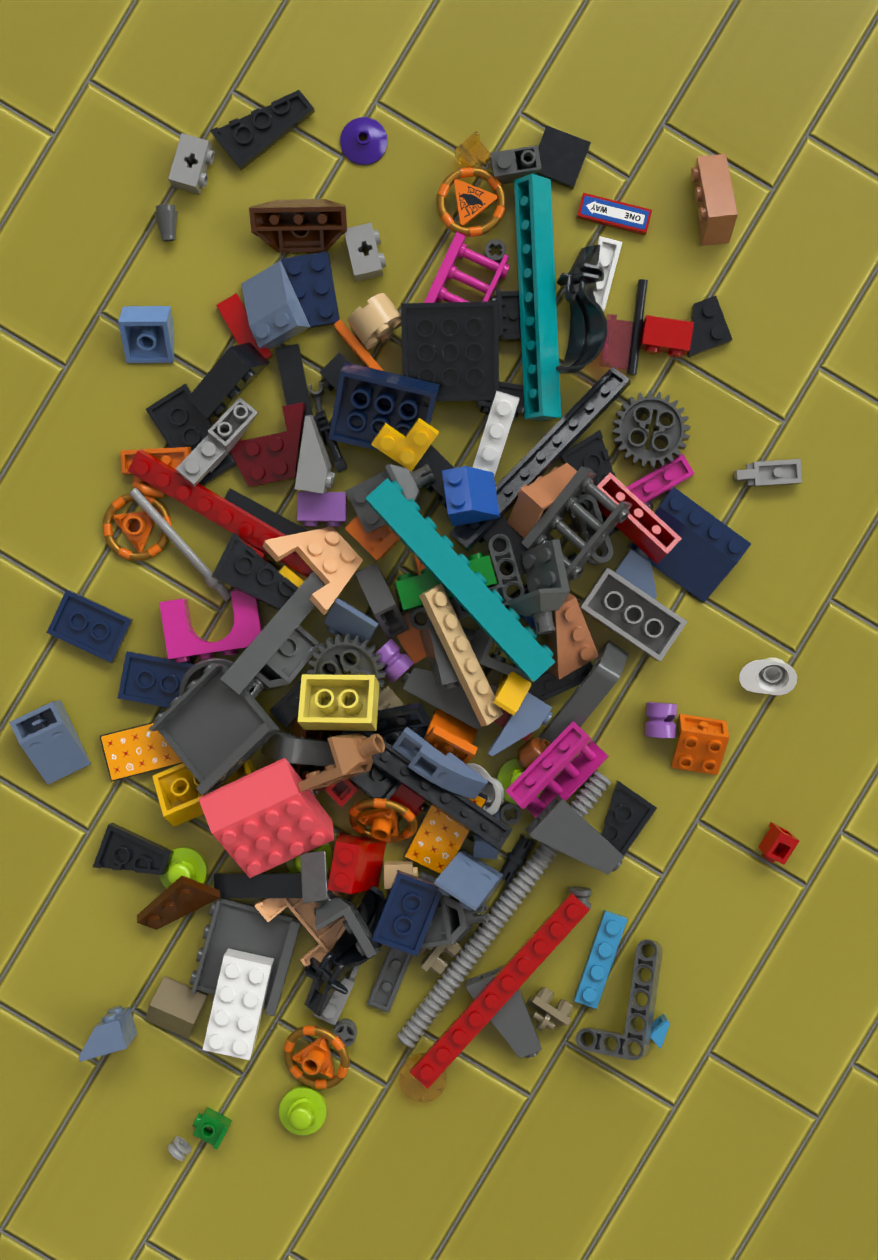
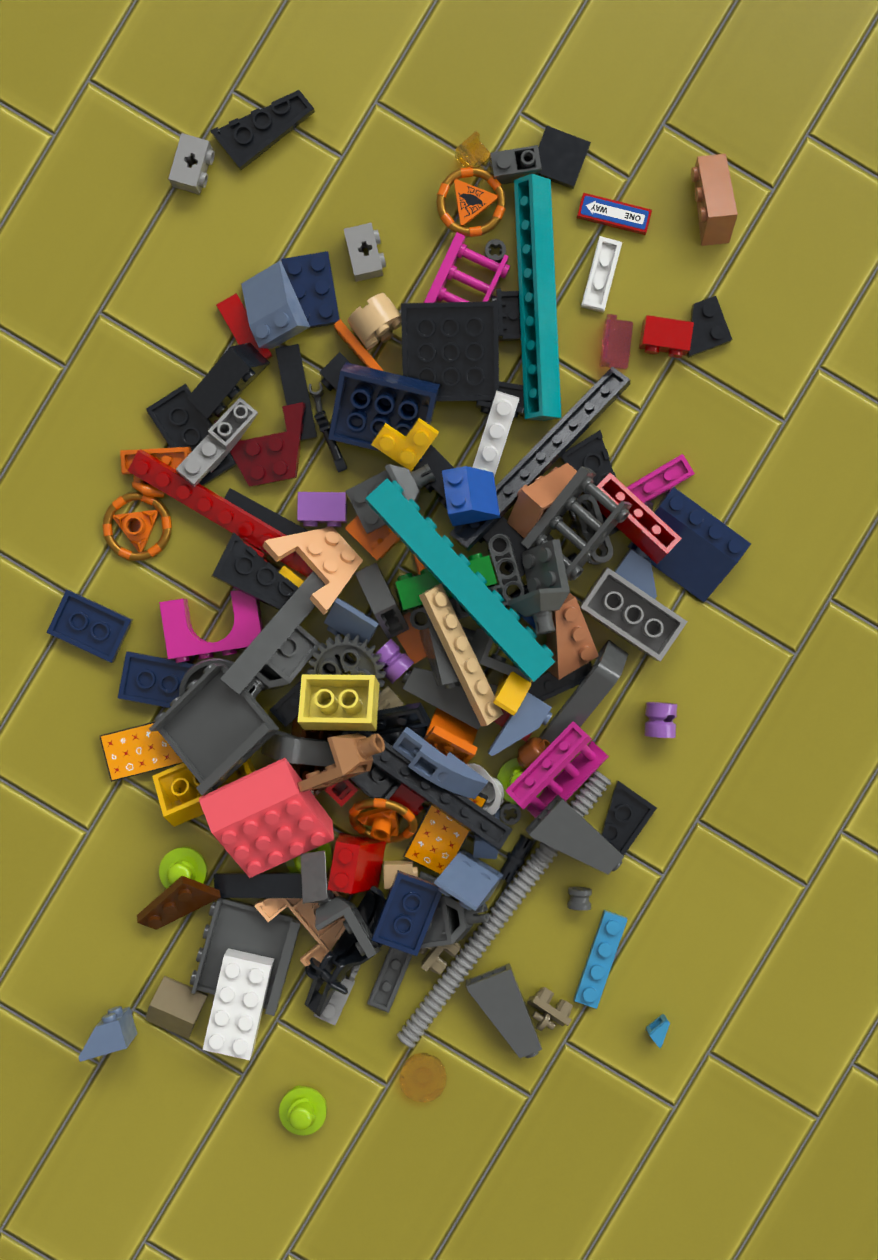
sand blue slope [9,700,91,785] -> none
black wing [93,823,174,875] -> none
medium blue slope [118,306,174,363] -> none
light grey bar [129,488,231,601] -> none
dark grey cone [154,205,178,241] -> none
light grey bush [167,1136,192,1161] -> none
green brick [192,1107,232,1150] -> none
reddish brown wedge [249,199,347,253] -> none
orange piece [283,1025,350,1089] -> none
light grey slope [295,415,335,494] -> none
dark grey wheel [333,1018,357,1047] -> none
dark purple dish [340,117,388,165] -> none
red plate [410,892,590,1089] -> none
black piece [556,244,607,374] -> none
dark grey beam [576,940,662,1060] -> none
dark grey gear [612,391,690,469] -> none
black bar [627,279,648,376] -> none
orange bracket [671,714,729,775] -> none
light grey hinge [733,459,802,487] -> none
white piece [739,657,797,695] -> none
red brick [758,822,799,865] -> none

